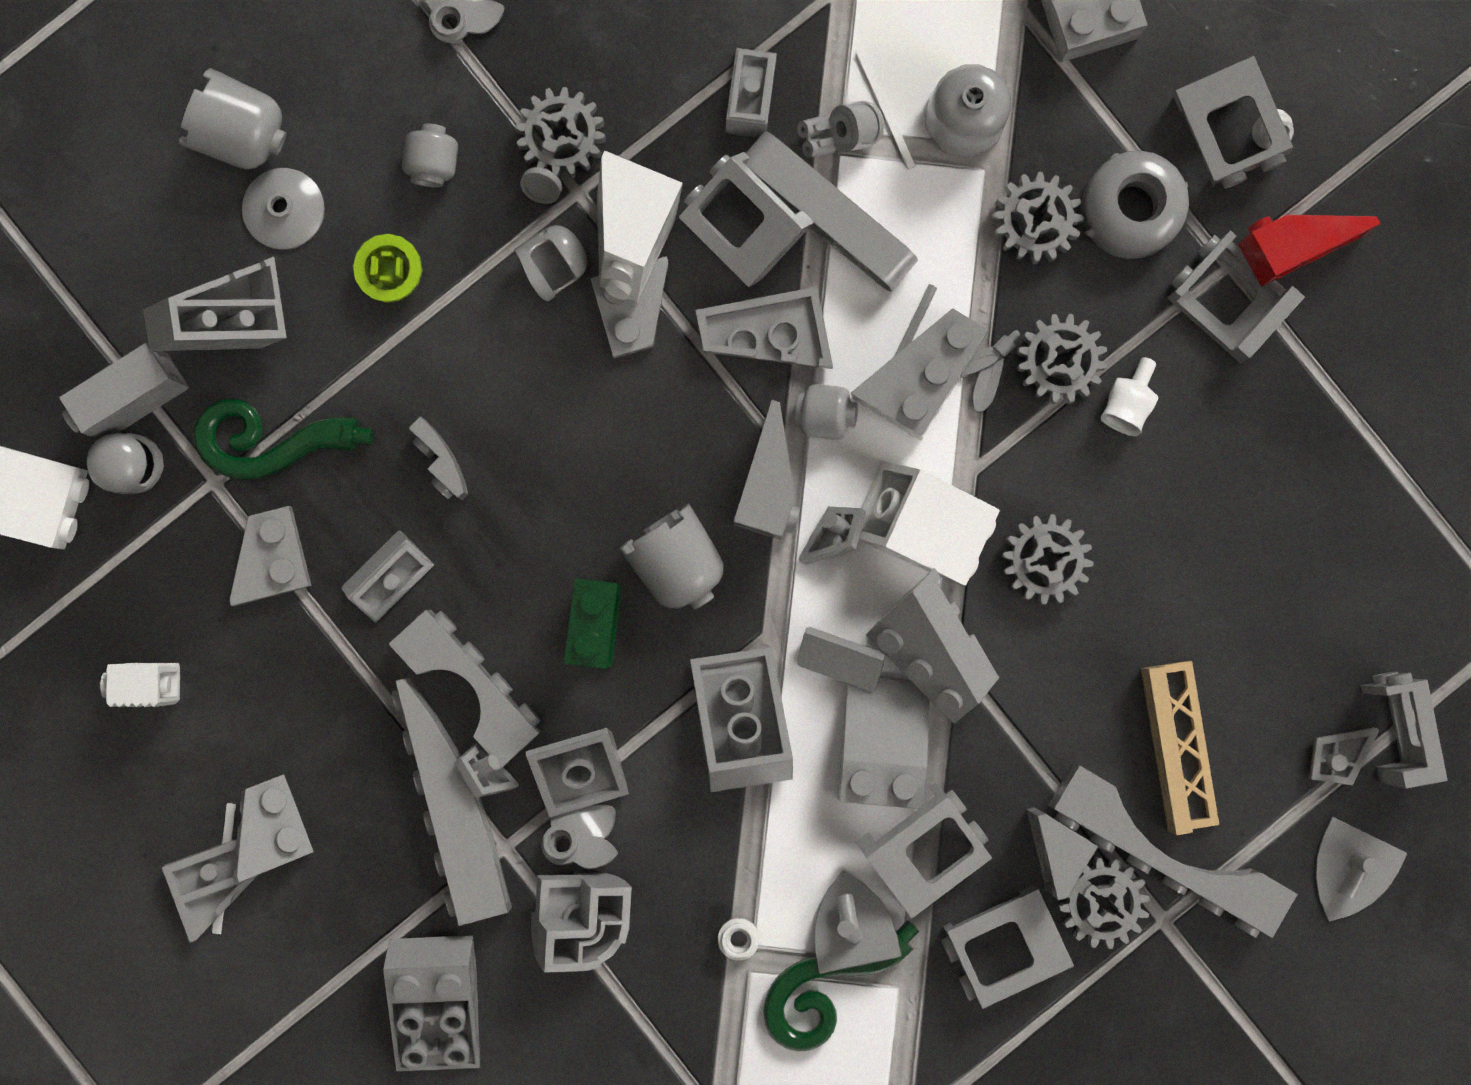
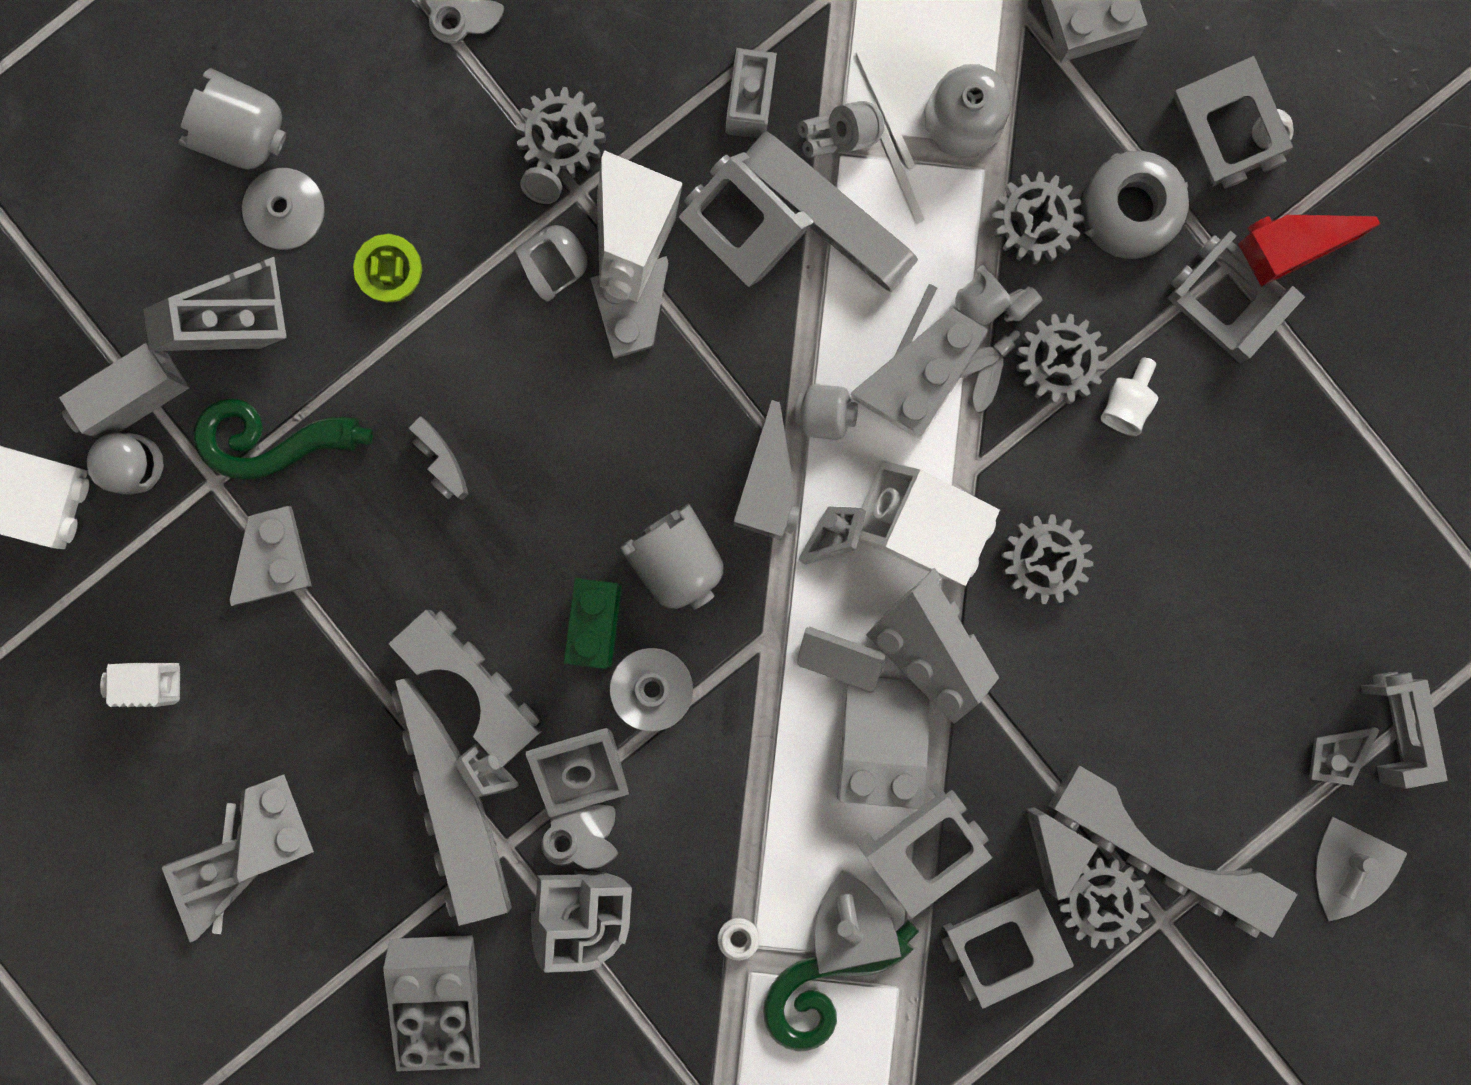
light grey slope [342,531,434,623] -> none
light grey head [402,124,458,187] -> none
light grey slope [690,647,793,792] -> none
light grey wing [696,287,833,369] -> none
tan fence [1141,661,1219,835] -> none
none -> light grey dish [610,648,693,732]
none -> white piece [873,102,925,224]
none -> light grey piece [955,265,1043,326]

